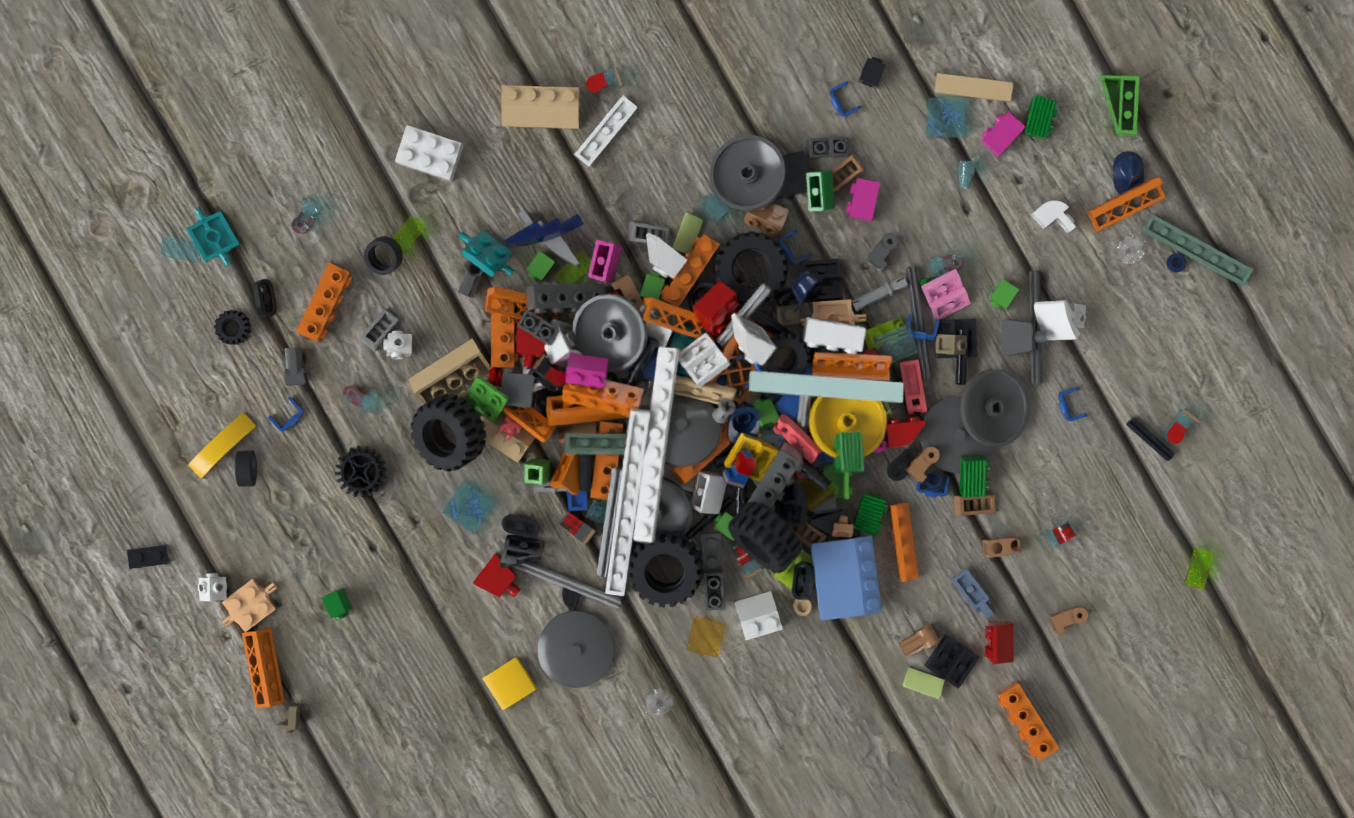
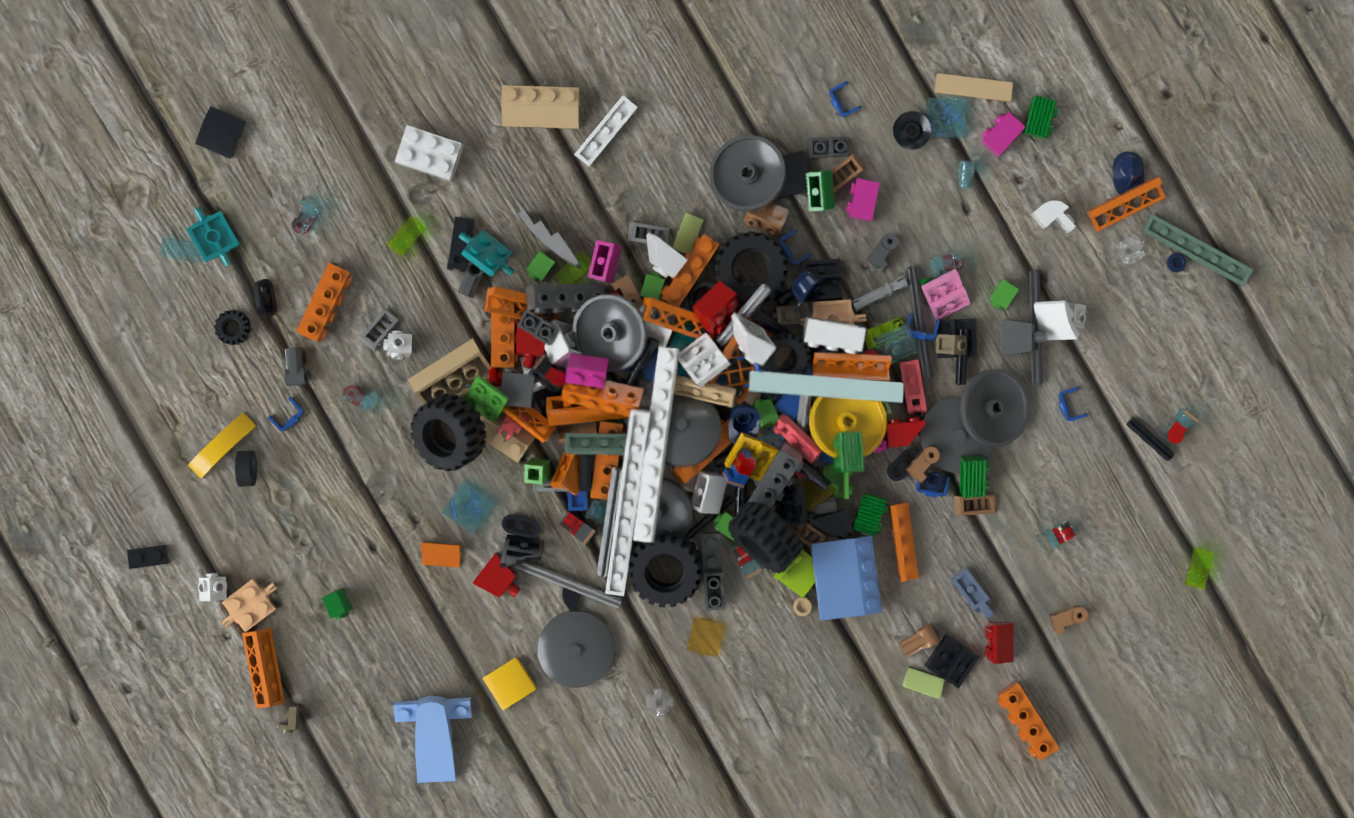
black gear [335,446,387,498] -> none
black tyre [364,236,403,275] -> none
clear blue slope [504,214,584,248] -> none
leg [586,67,624,94] -> none
clear light blue brick [699,193,729,224] -> none
light grey bush [712,399,736,424] -> none
white slope [735,591,783,640] -> none
black plate [792,562,814,600] -> none
medium nougat tile [832,515,853,538] -> none
black brick [858,57,885,89] -> none
medium nougat leg [982,537,1021,558] -> none
bright green wedge [1100,75,1140,137] -> none
none -> black slope [195,106,246,159]
none -> light blue slope [393,696,472,783]
none -> orange panel [421,542,461,567]
none -> black plate [447,217,475,273]
none -> black dish [893,111,931,150]

